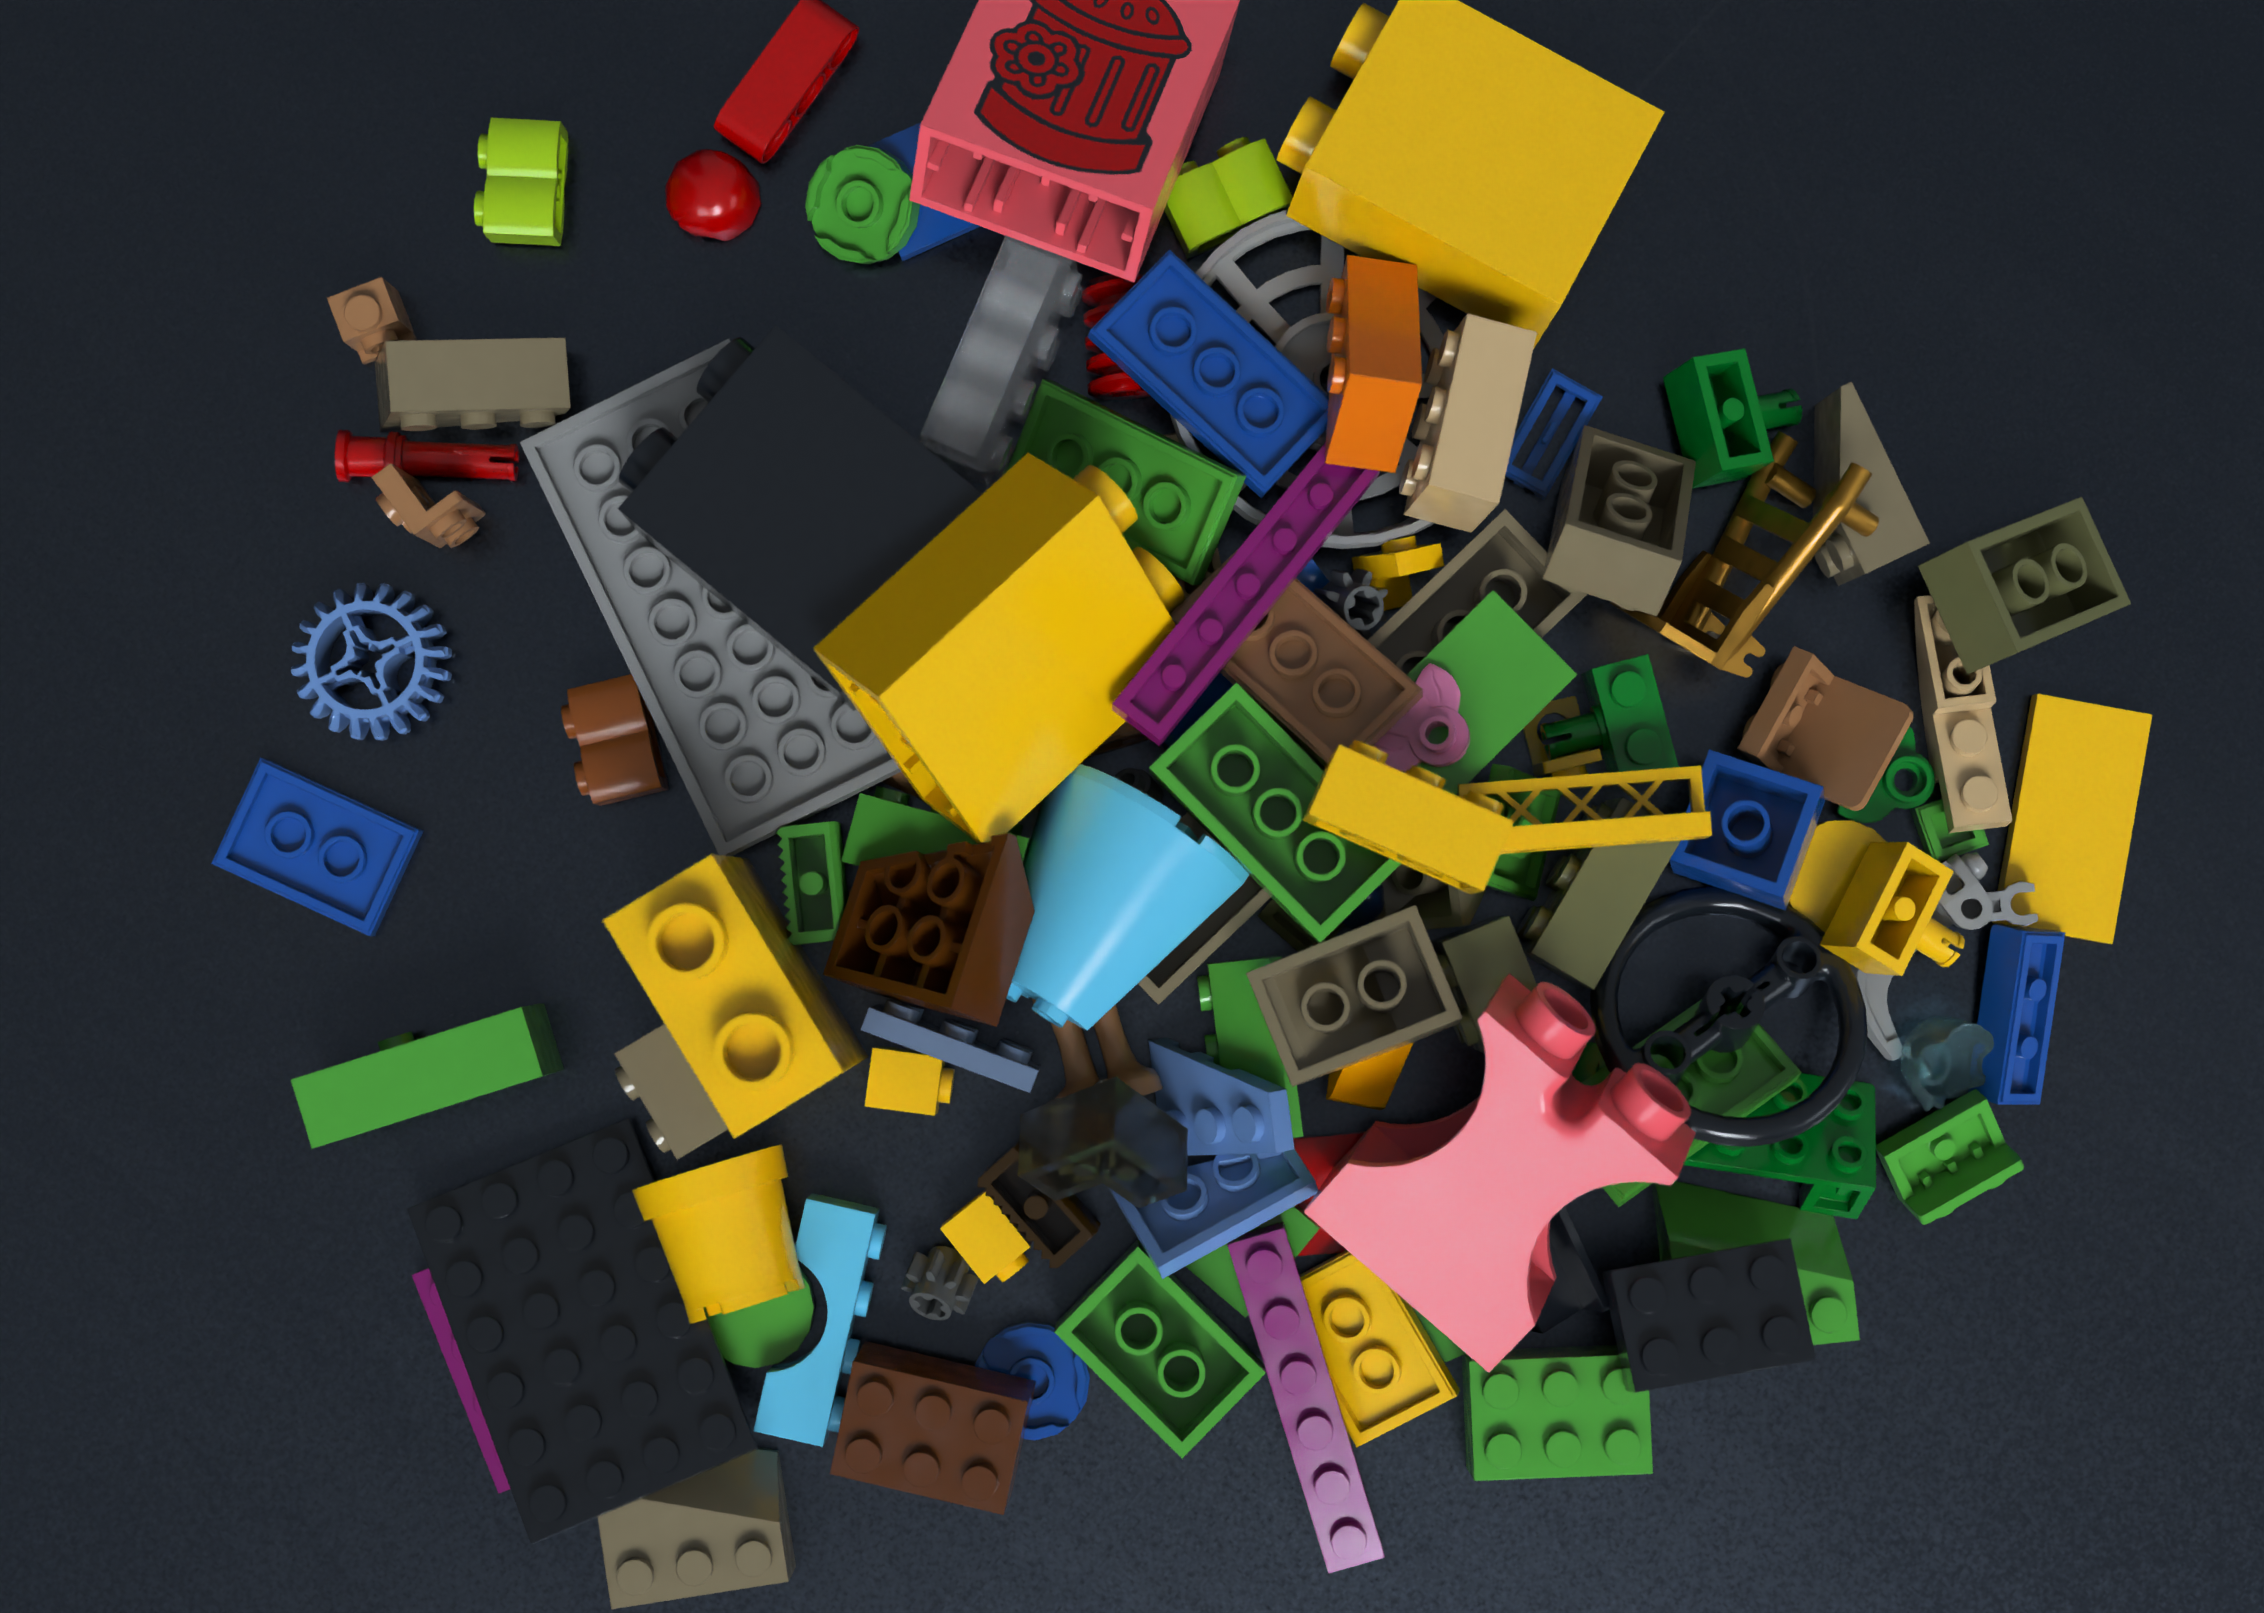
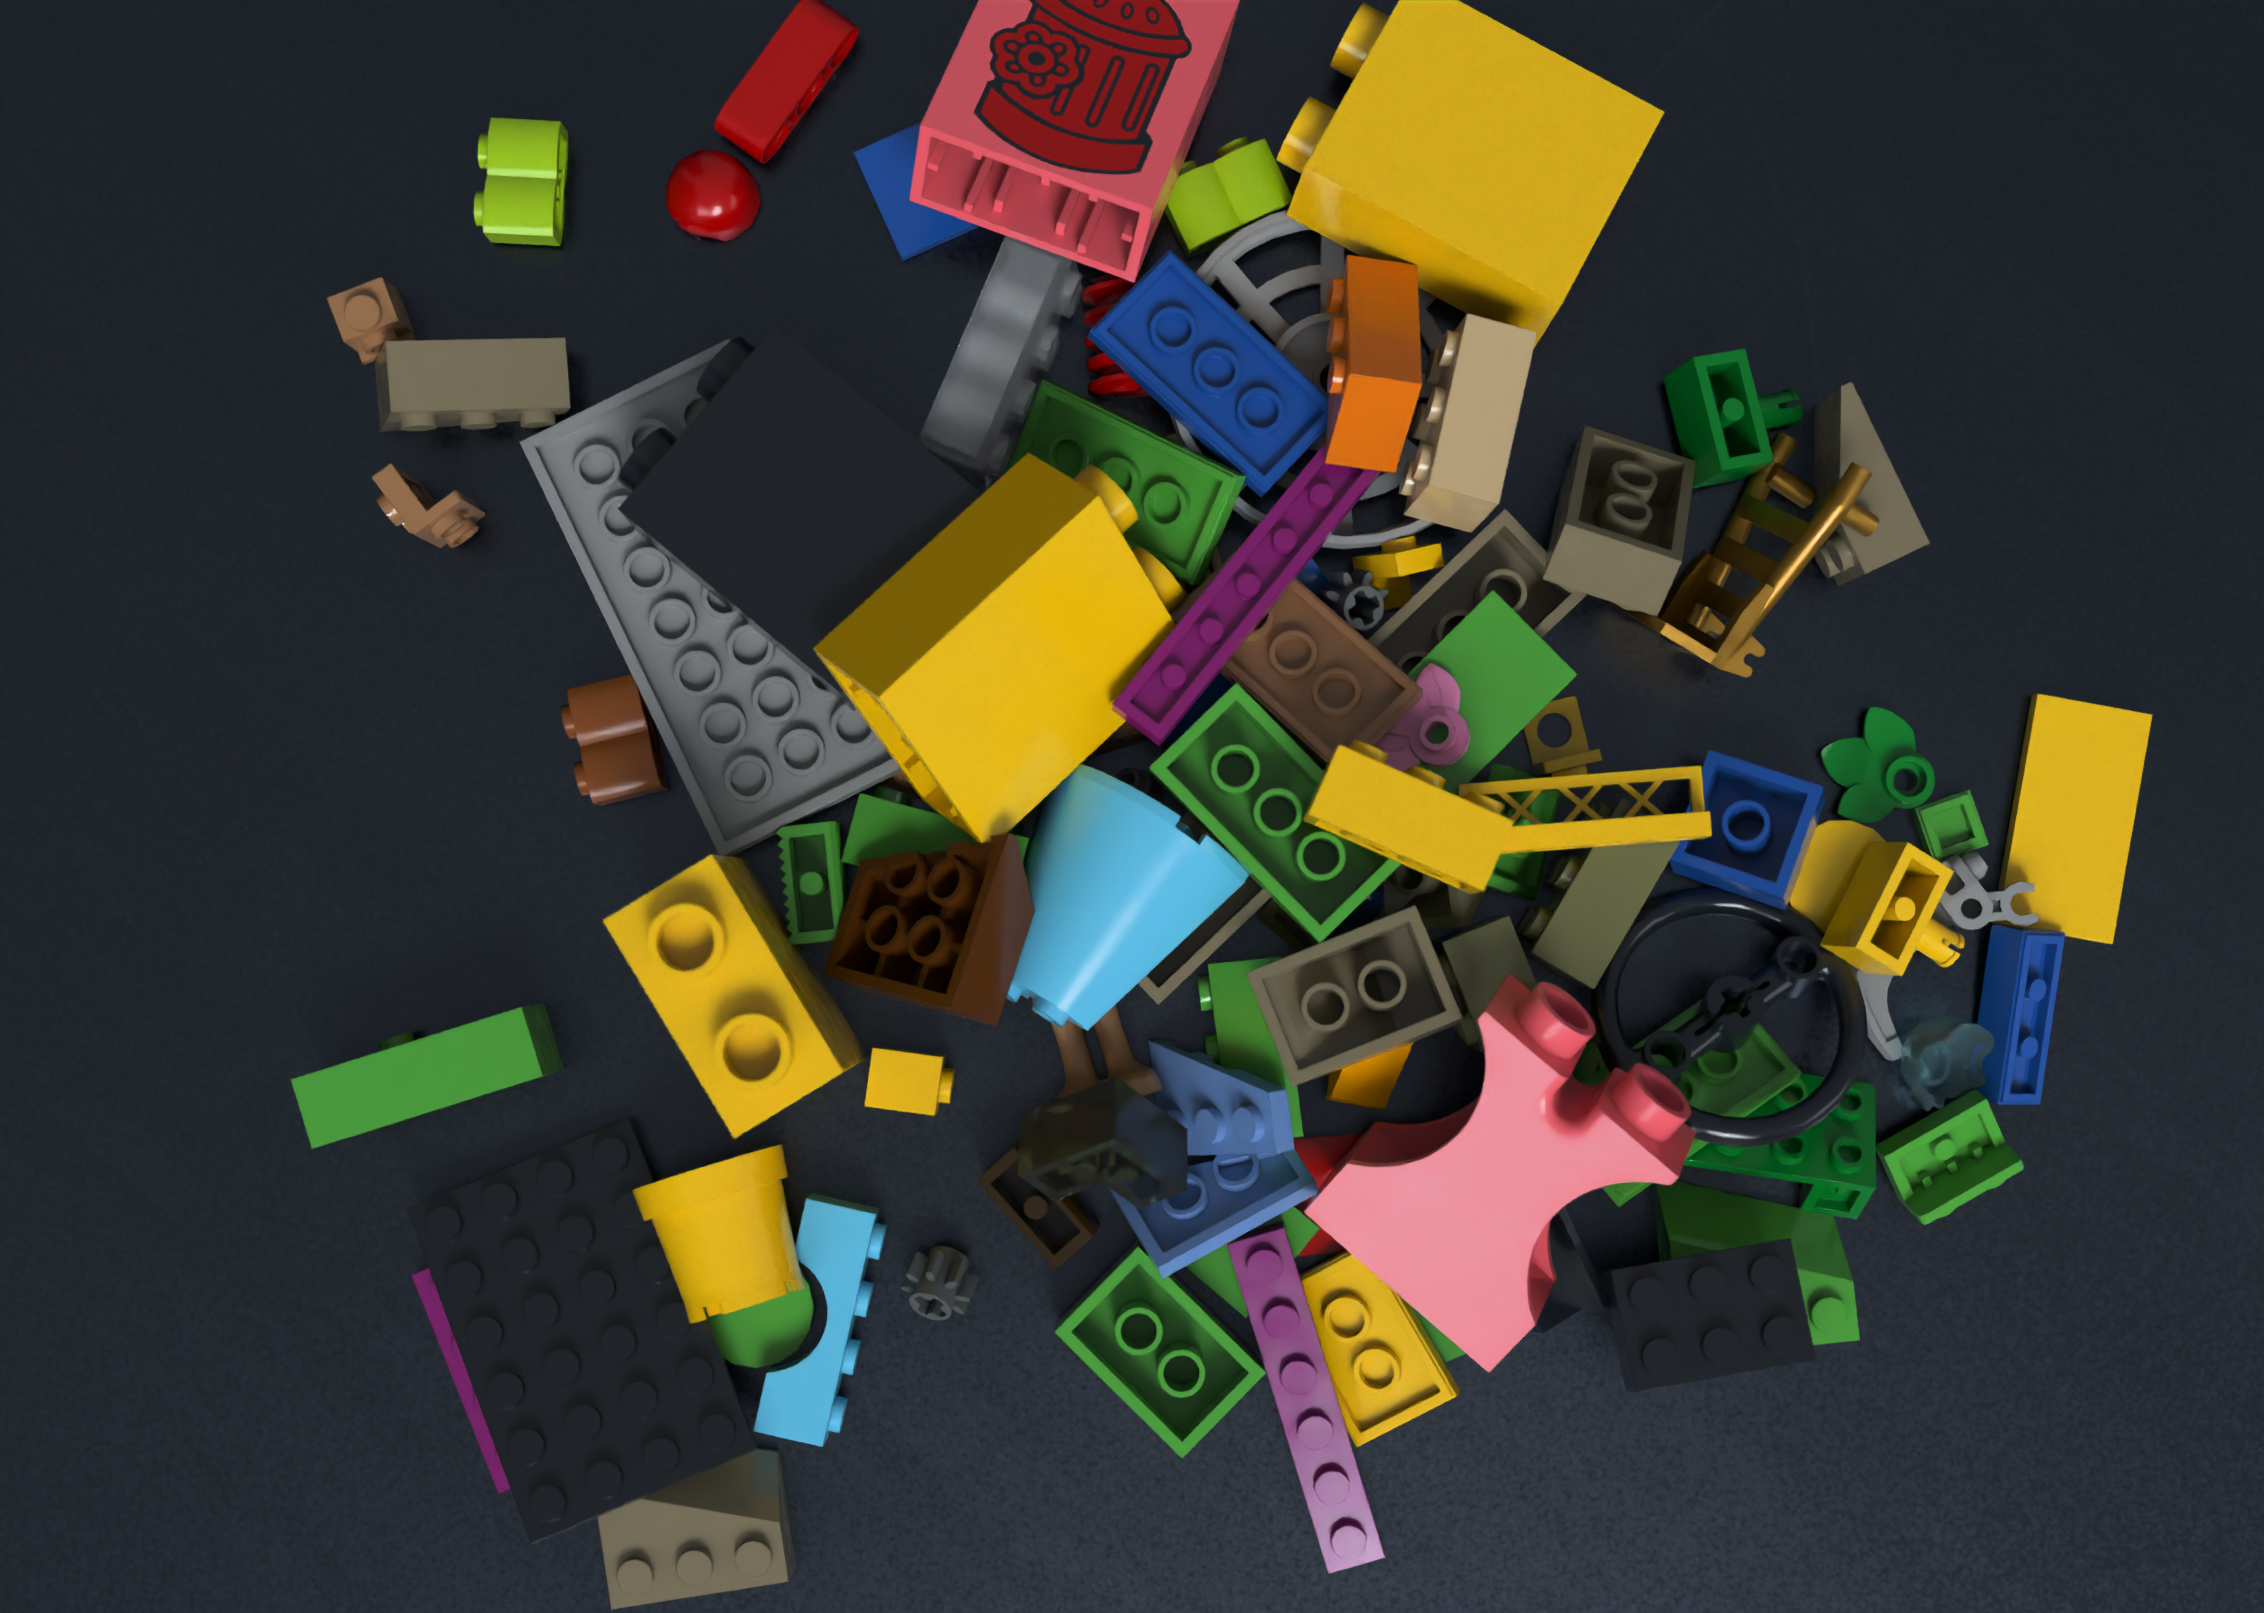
blue tile [211,758,424,936] -> none
medium blue gear [291,583,452,741] -> none
red pin [335,430,519,482] -> none
dark tan brick [615,1024,729,1159] -> none
bright green tile [805,145,920,264] -> none
reddish brown brick [830,1341,1036,1515] -> none
sand blue plate [861,999,1042,1093] -> none
yellow brick [940,1189,1032,1284] -> none
blue tile [975,1320,1090,1440] -> none
bright green brick [1462,1345,1653,1481] -> none
blue tile [1505,368,1603,500] -> none
green brick [1540,654,1679,773] -> none
medium nougat bracket [1737,646,1914,811] -> none
tan slope [1914,595,2013,833] -> none
olive brick [1918,497,2131,675] -> none

